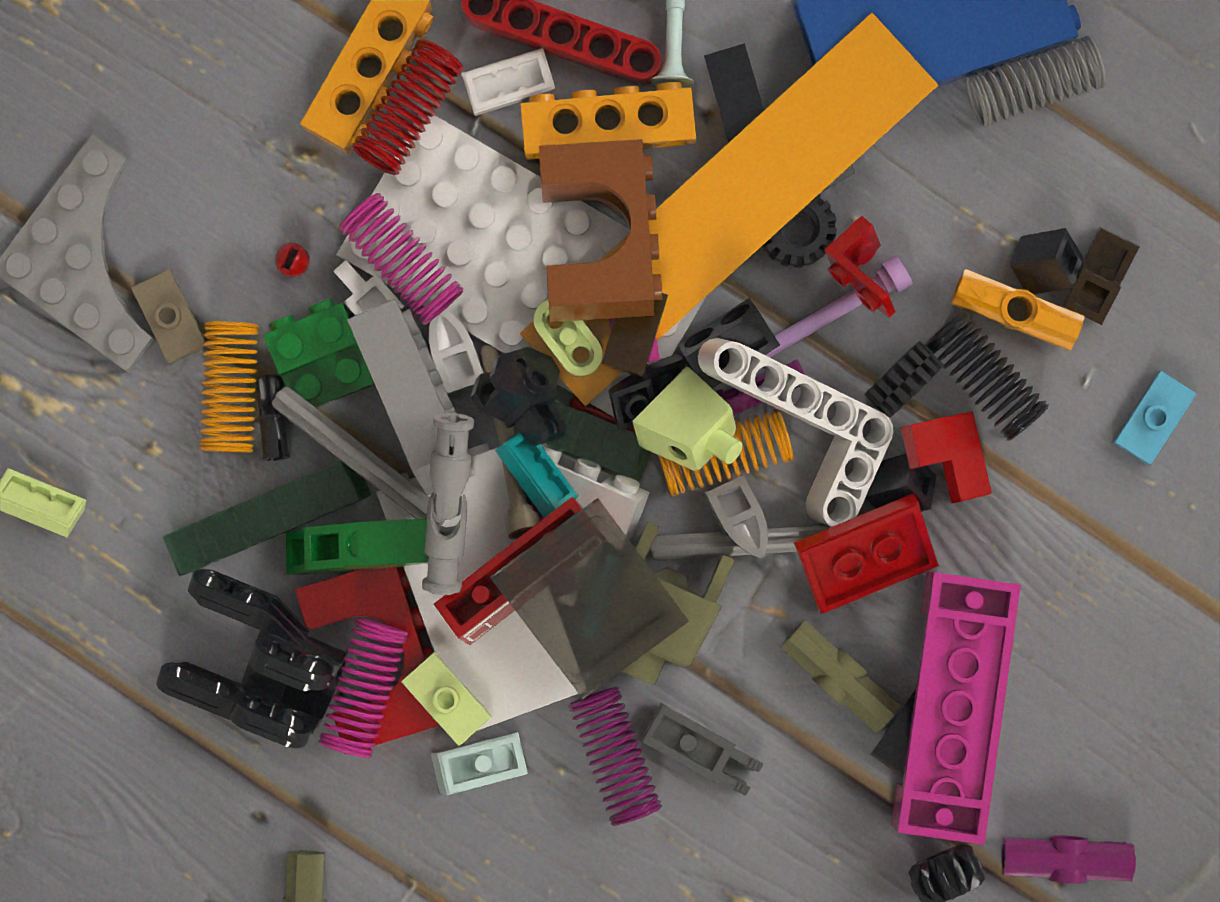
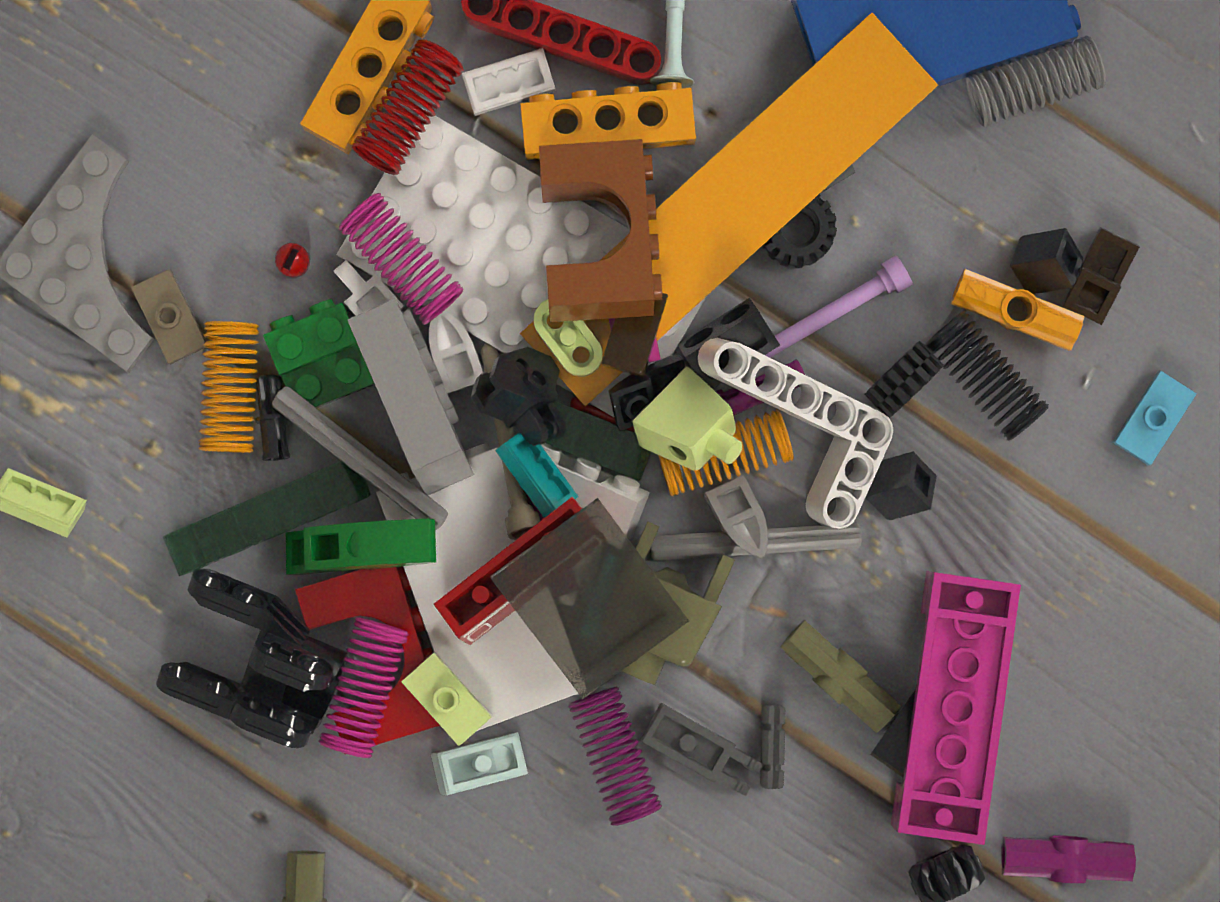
light grey piece [422,413,474,595] -> none
black slope [704,43,764,142] -> none
red tile [794,494,939,614] -> none
red bracket [824,215,896,318] -> none
red tile [900,411,992,504] -> none
none -> dark grey axle [760,705,786,789]

